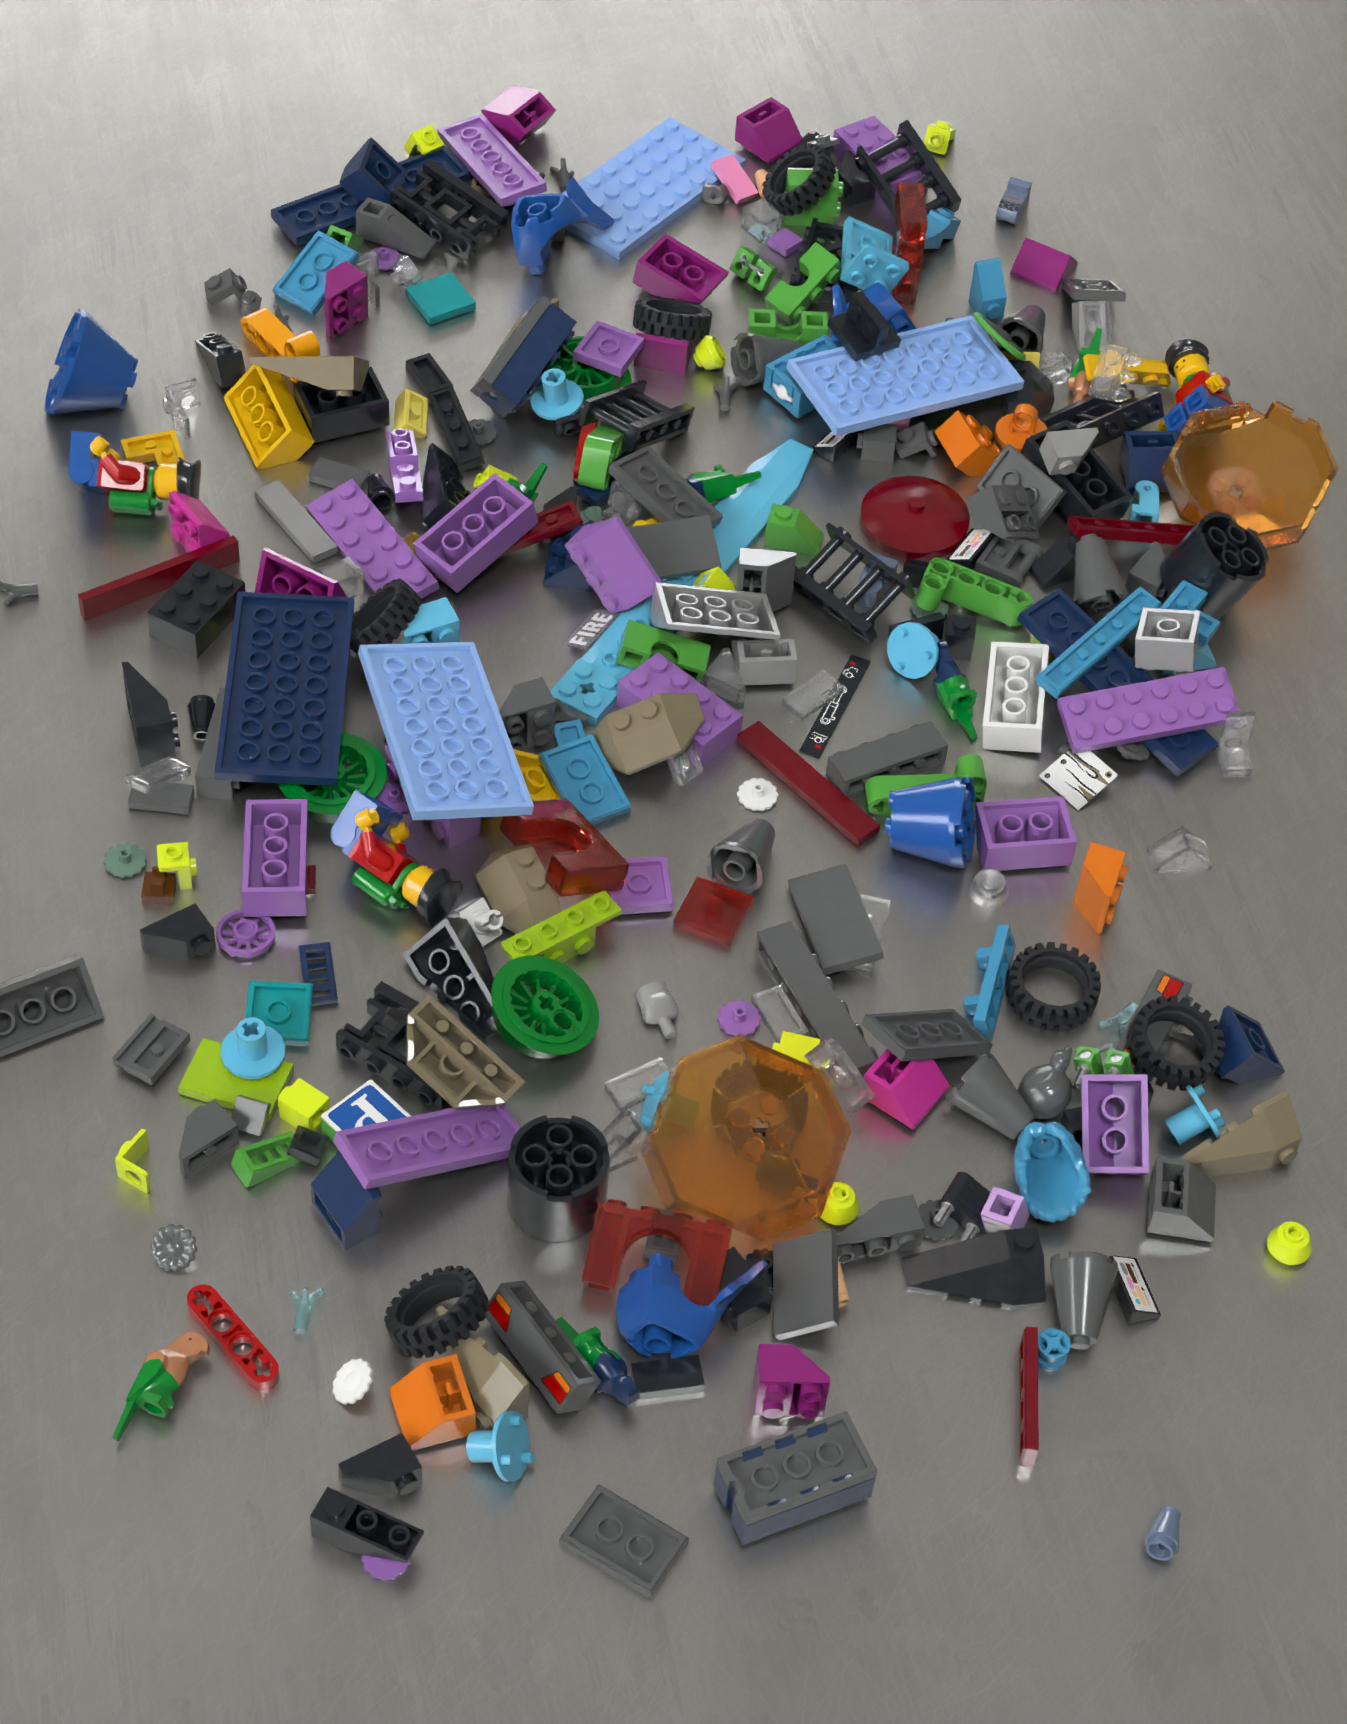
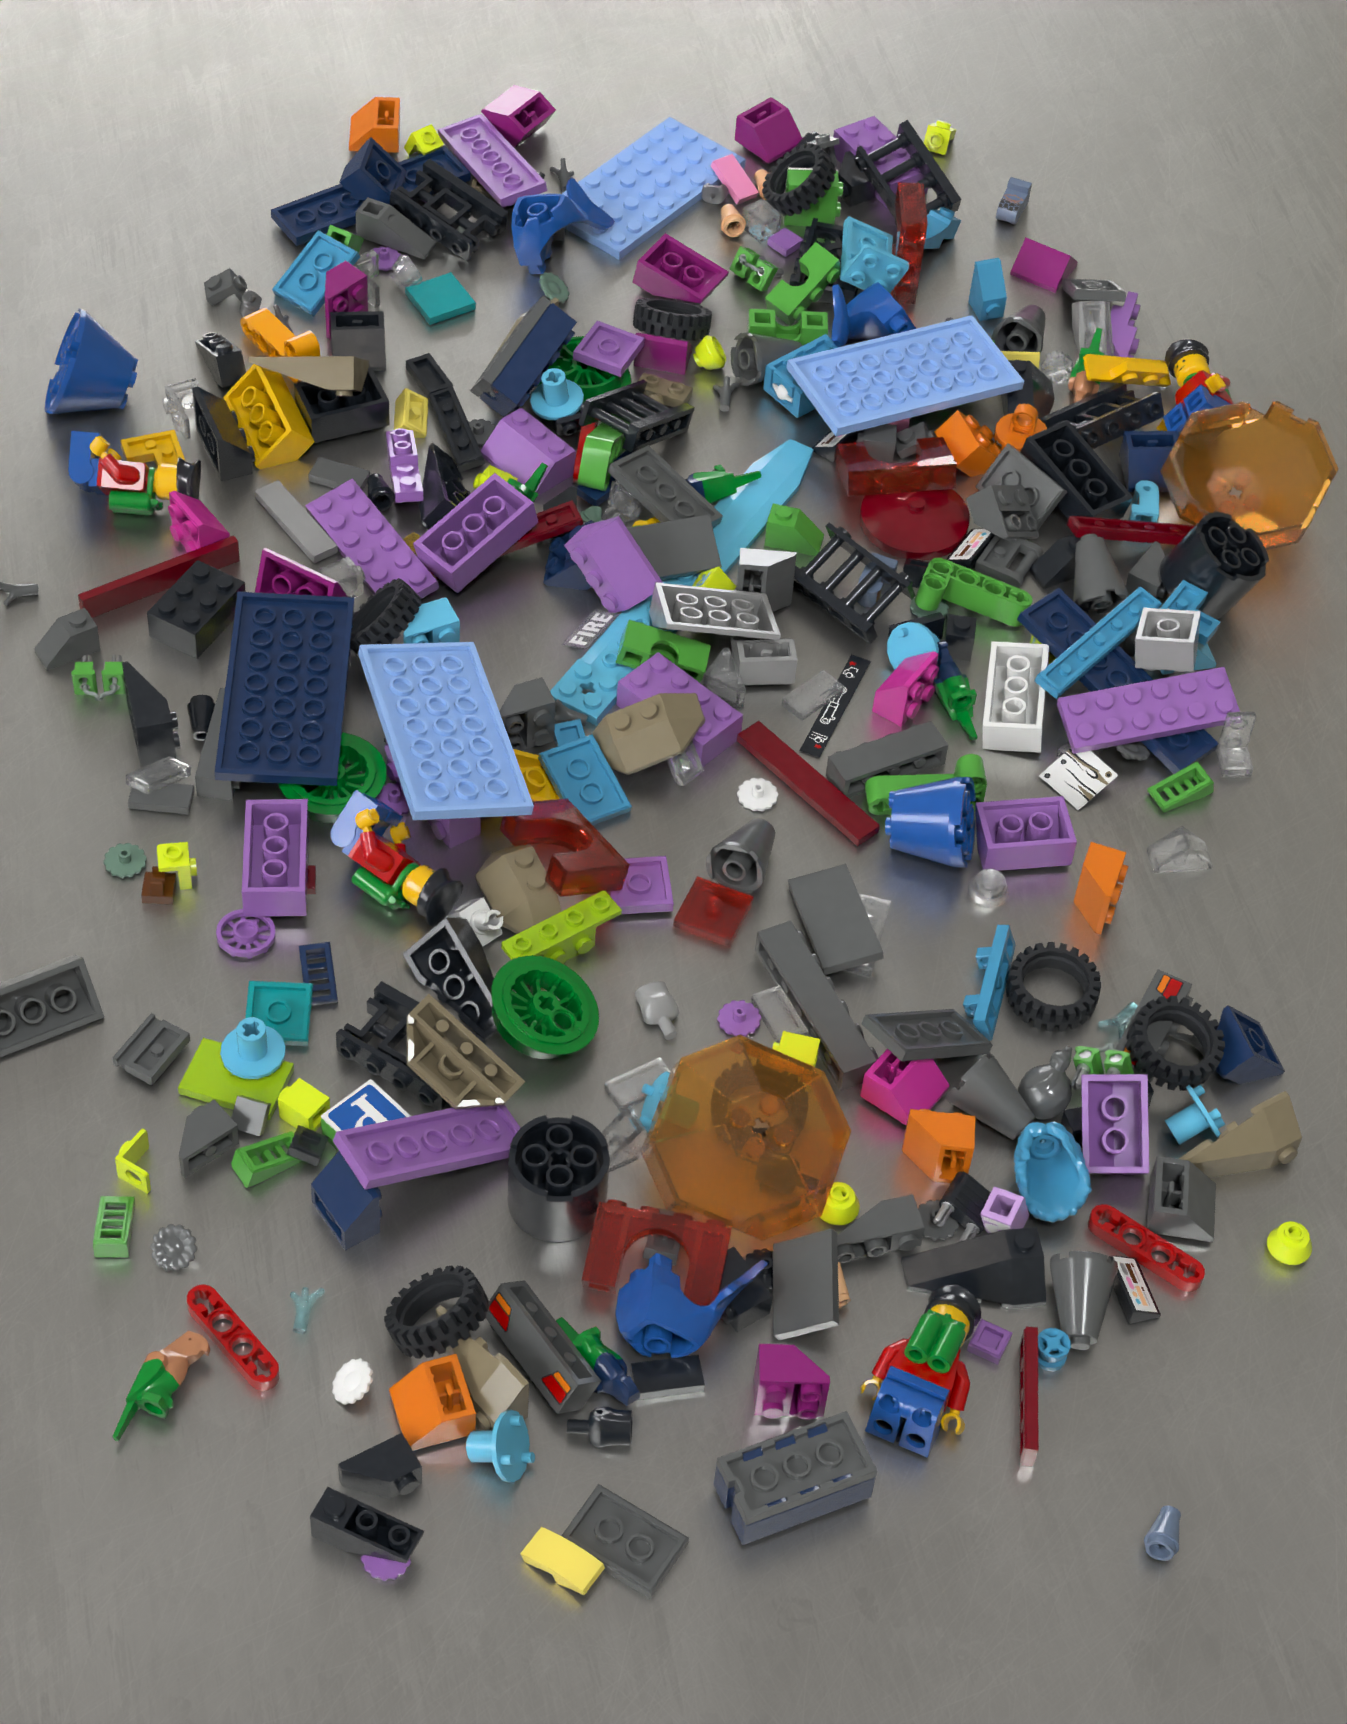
black slope [140,903,216,961] -> none
clear slope [804,1036,876,1116] -> none
black bracket [827,290,901,361] -> none
bright green wheel [974,312,1026,361] -> none
light grey slope [1039,428,1099,475] -> none
clear plate [1088,343,1143,402] -> none
none -> dark grey slope [34,608,101,671]
none -> bright green piece [71,654,125,701]
none -> bright green slope [93,1196,135,1258]
none -> black slope [192,386,255,482]
none -> black slope [330,311,386,371]
none -> orange slope [349,97,400,153]
none -> medium lavender slope [481,407,576,497]
none -> light yellow slope [520,1527,605,1595]
none -> sand green piece [539,272,569,303]
none -> black piece [567,1407,633,1448]
none -> dark tan plate [637,373,693,411]
none -> light nougat cone [721,204,746,237]
none -> clear red arch [836,437,957,496]
none -> piece [860,1285,981,1458]
none -> dark pink slope [872,651,939,727]
none -> orange slope [902,1109,975,1183]
none -> medium lavender tile [967,1319,1012,1365]
none -> red beam [1088,1204,1205,1292]
none -> medium lavender slope [1105,291,1141,358]
none -> bright green slope [1147,761,1214,813]

